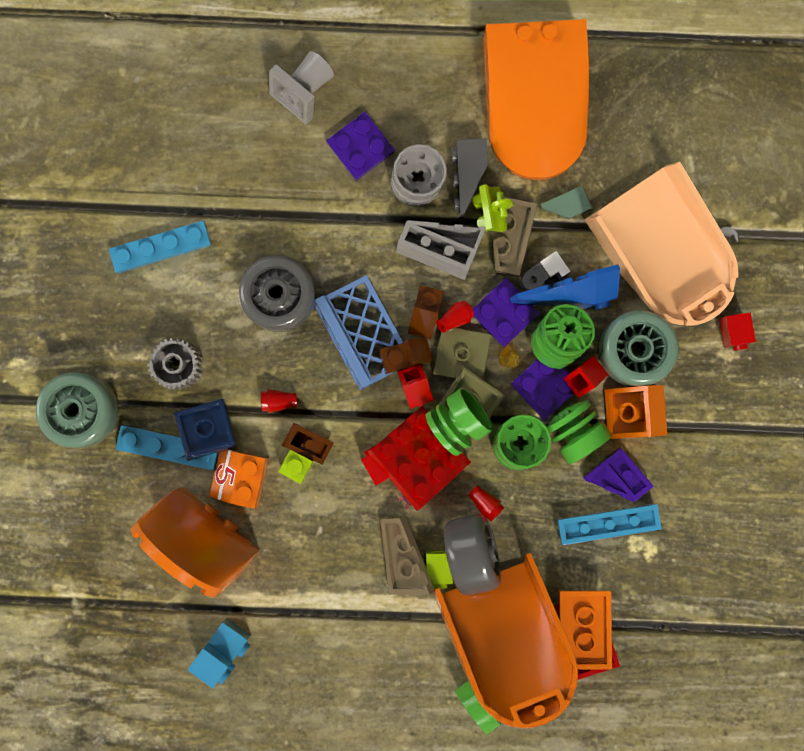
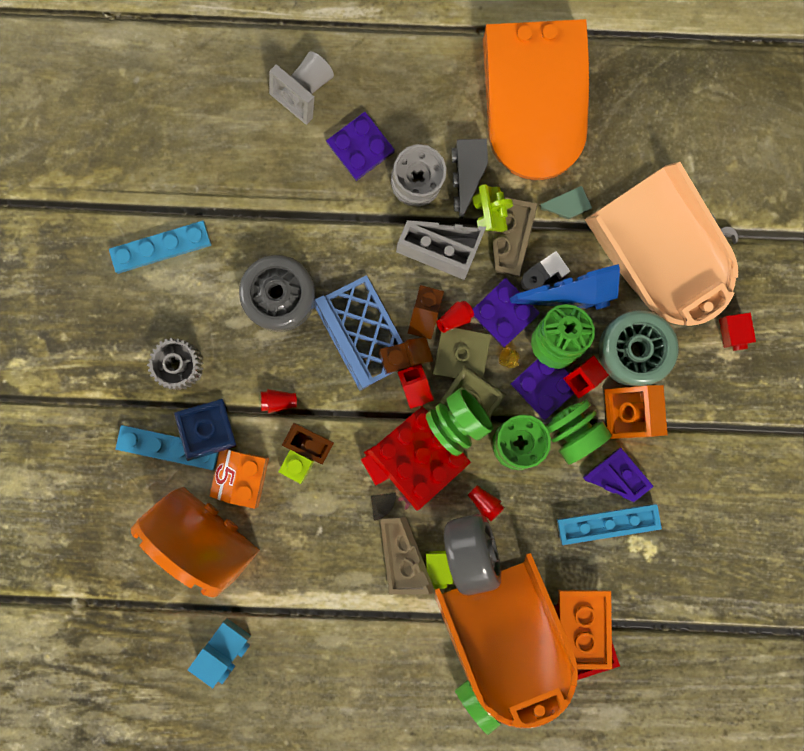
sand green wheel [36,372,119,448] -> none
none -> clear smoke tile [371,492,396,521]

